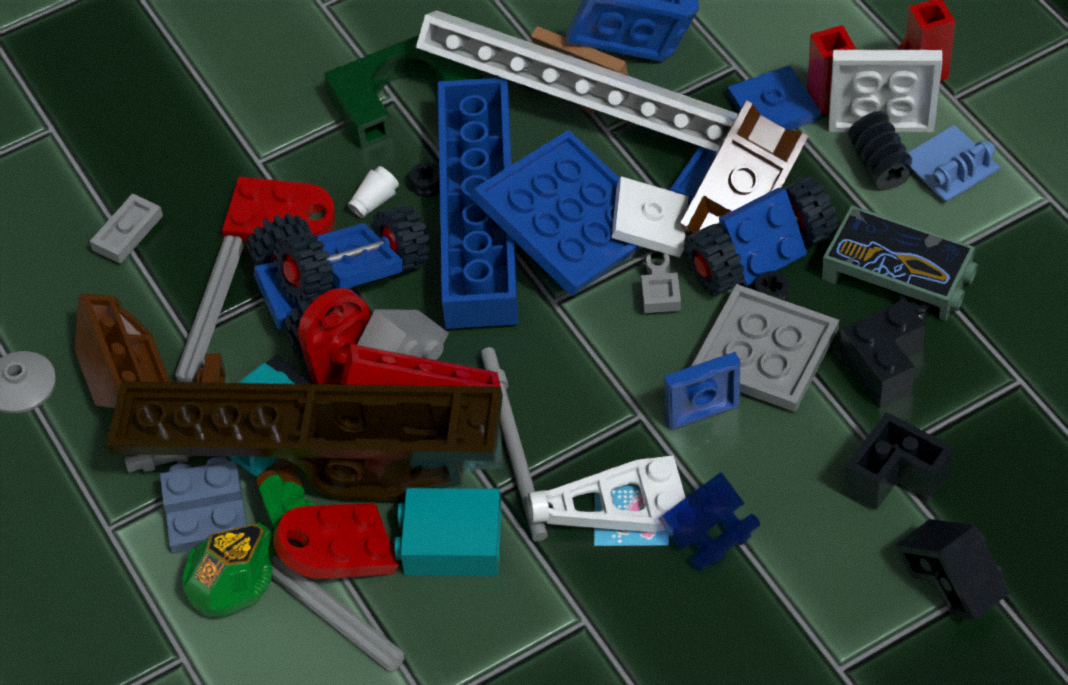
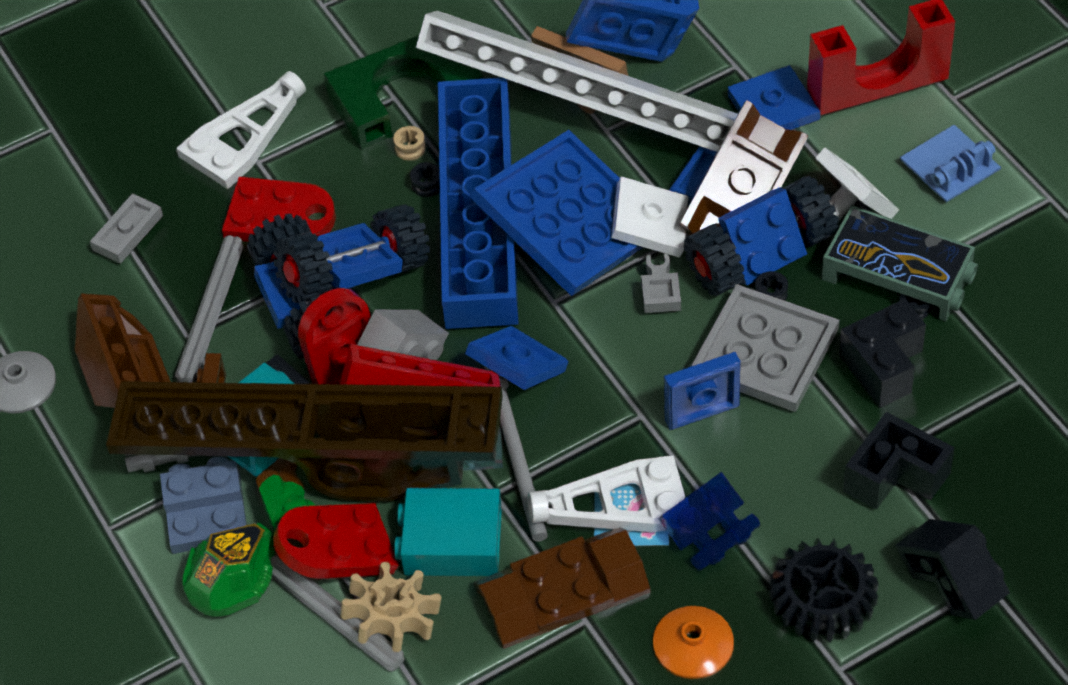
white cone [348,166,399,218] -> none
white plate [828,50,943,132] -> none
black piece [849,111,912,190] -> none
none -> white plate [176,71,306,189]
none -> tan gear [340,562,441,652]
none -> tan bush [393,126,426,161]
none -> blue plate [465,326,569,390]
none -> reddish brown piece [474,527,650,649]
none -> orange dish [653,606,734,679]
none -> black gear [769,538,879,643]
none -> white tile [816,148,900,224]

